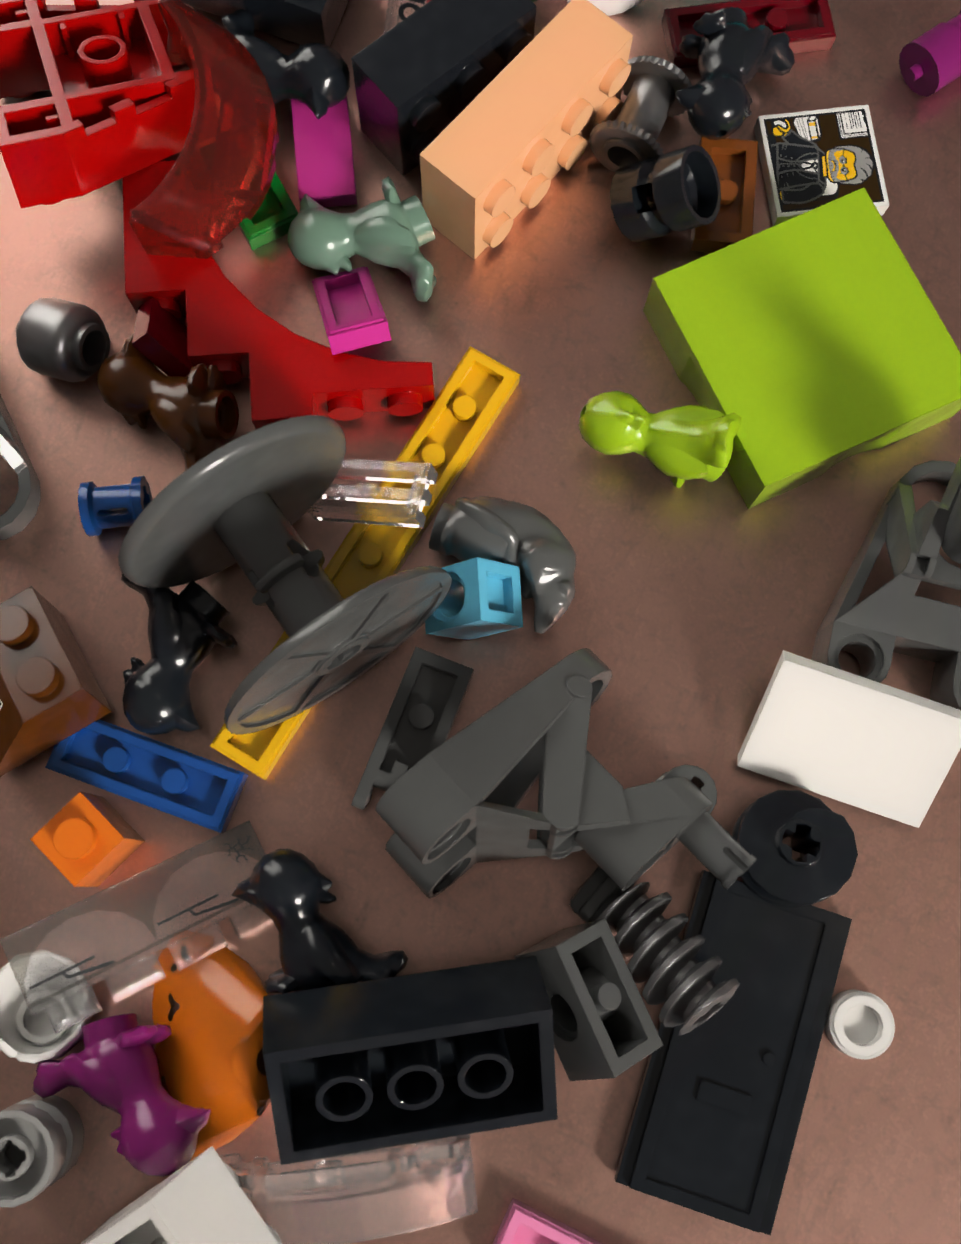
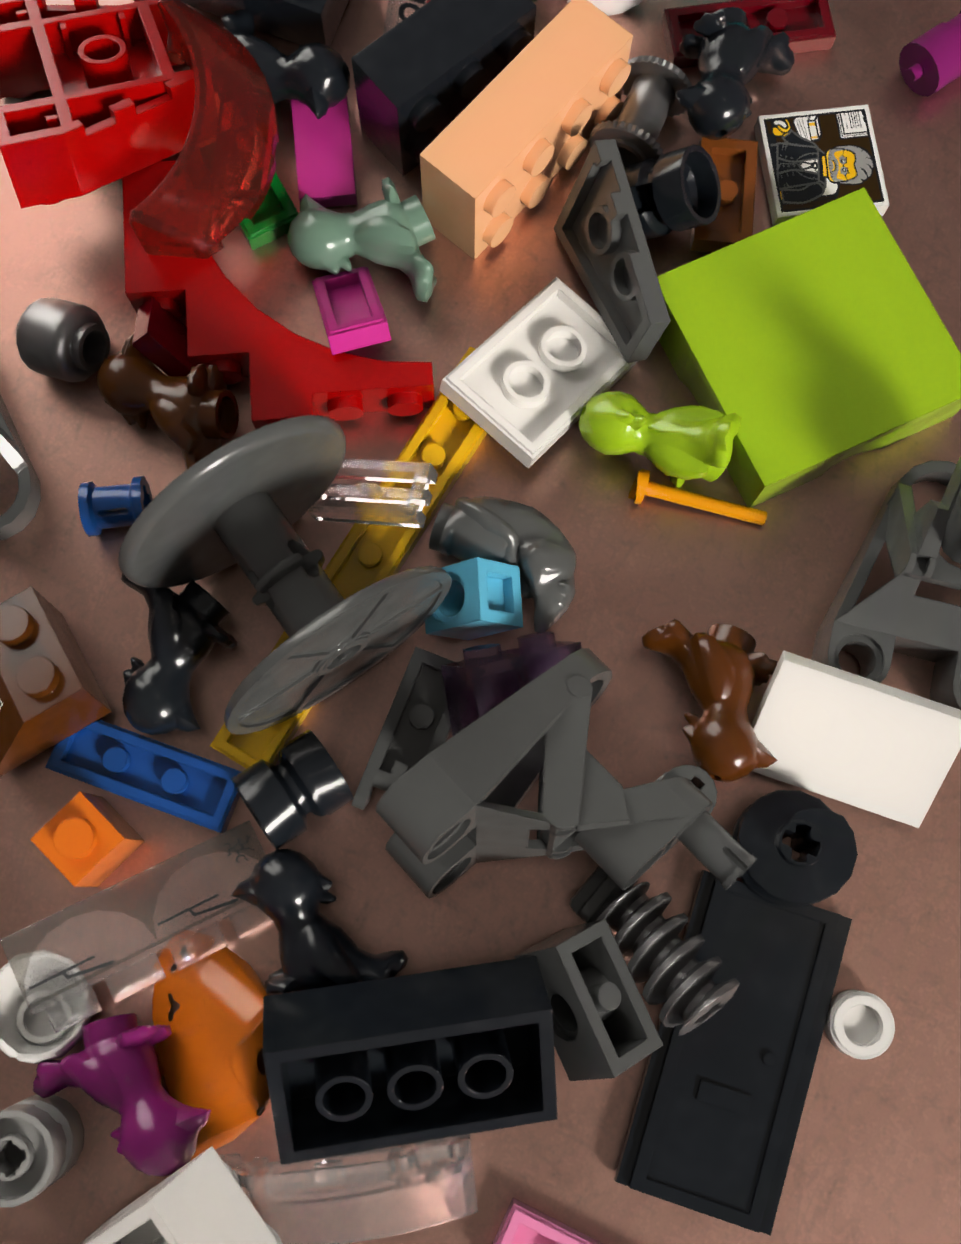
none -> black wheel [231,730,353,850]
none -> white tile [439,277,638,469]
none -> slope [441,631,582,736]
none -> dark grey wing [553,139,671,363]
none -> light orange piece [628,469,767,526]
none -> reddish brown animal [642,619,778,782]

